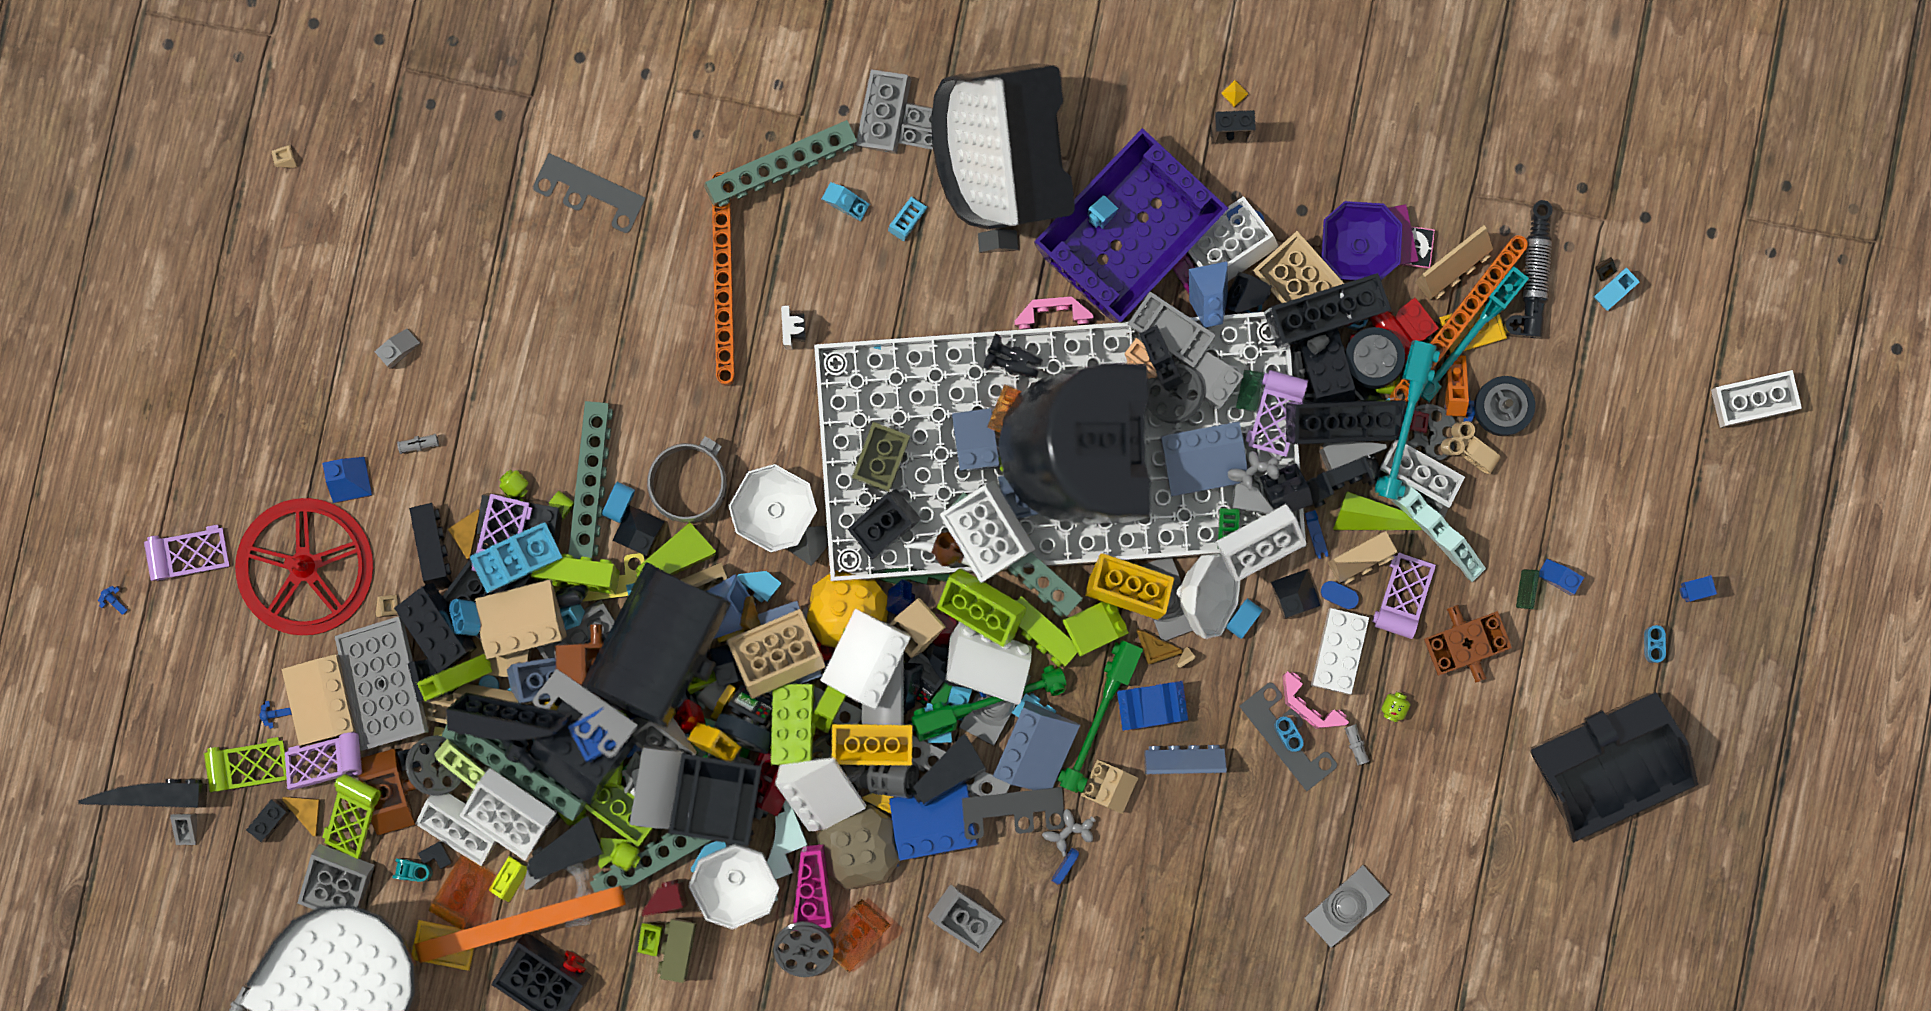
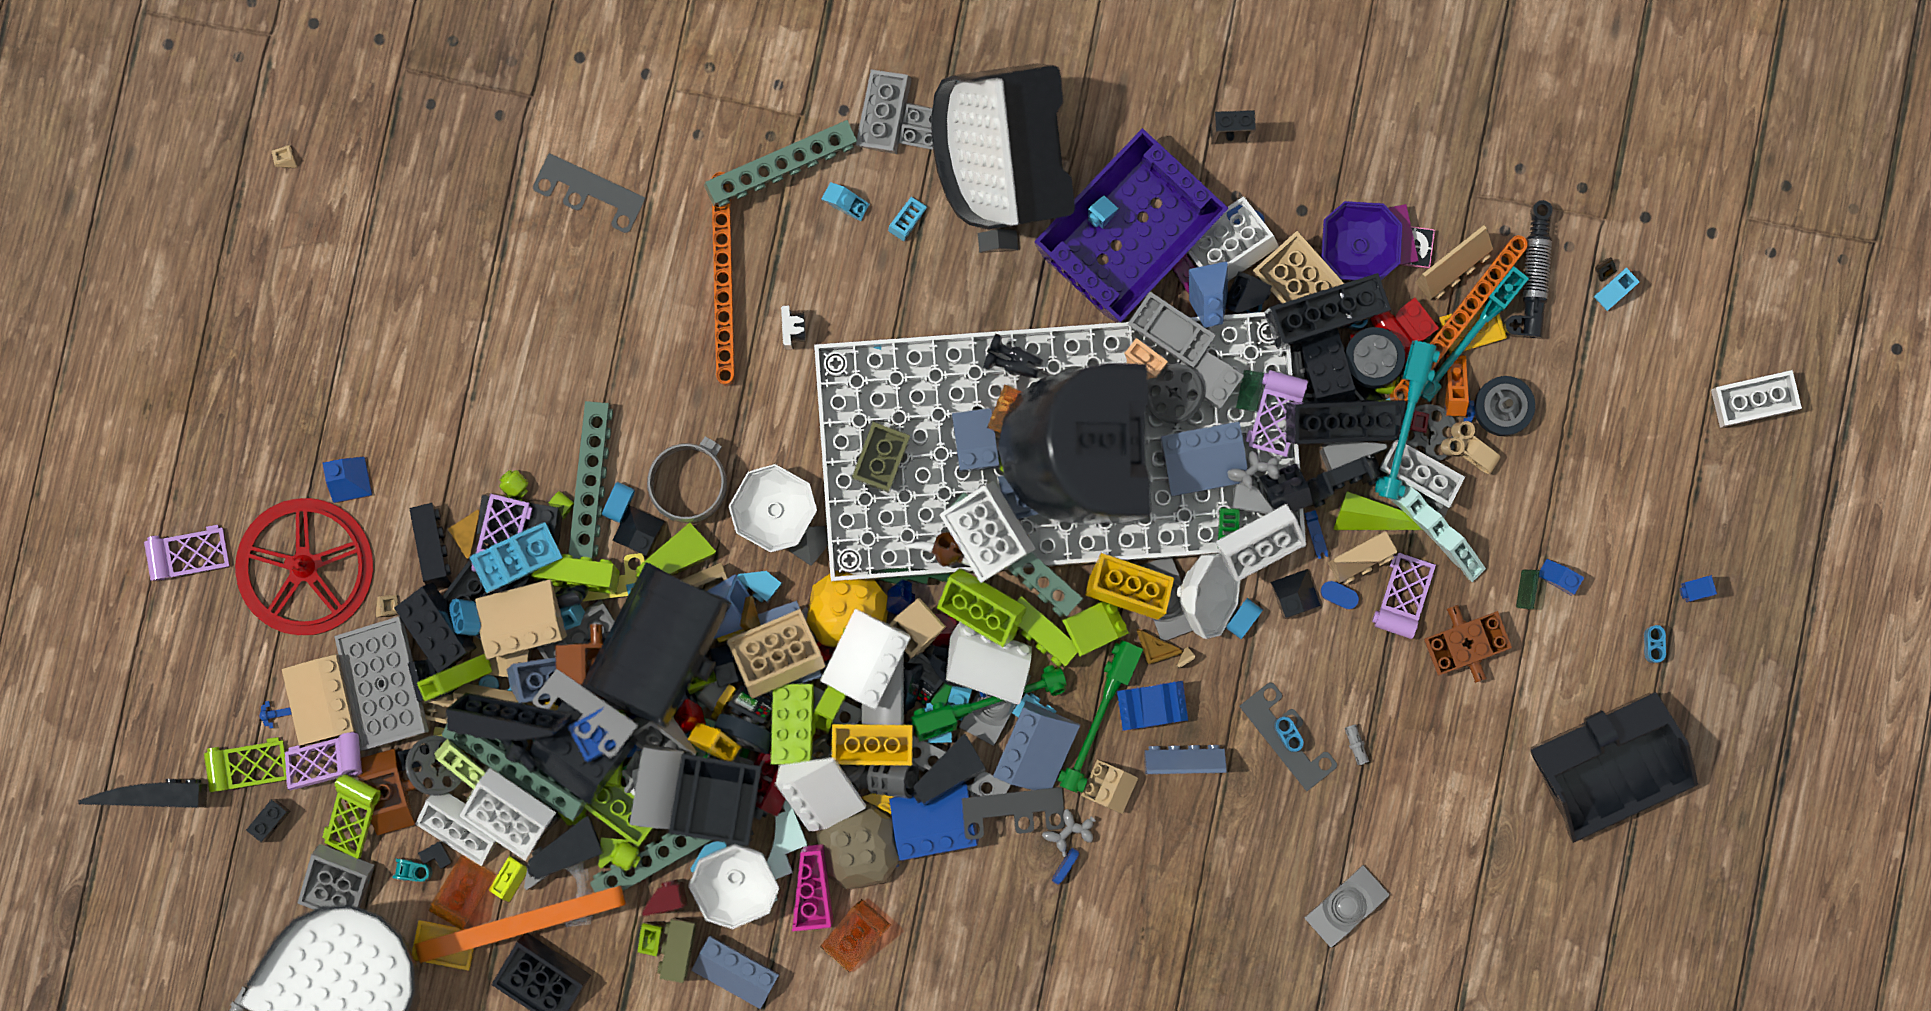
blue piece [98,585,128,615] -> none
light grey slope [170,814,197,845] -> none
pearl gold tile [282,797,320,836] -> none
light grey slope [374,329,420,369] -> none
light grey pin [397,434,439,454] -> none
red piece [563,951,586,973] -> none
dark grey wedge [774,922,834,977] -> none
black slope [847,489,921,560] -> none
light grey slope [928,884,1002,953] -> none
bright pink slope [1014,297,1093,330] -> none
black slope [1139,325,1184,391] -> none
yellow slope [1221,80,1248,107] -> none
bright pink slope [1282,671,1349,729] -> none
dark grey hose [1307,334,1329,354] -> none
white brick [1311,608,1369,695] -> none
lime head [1381,691,1411,722] -> none
none -> sand blue slope [691,936,780,1009]

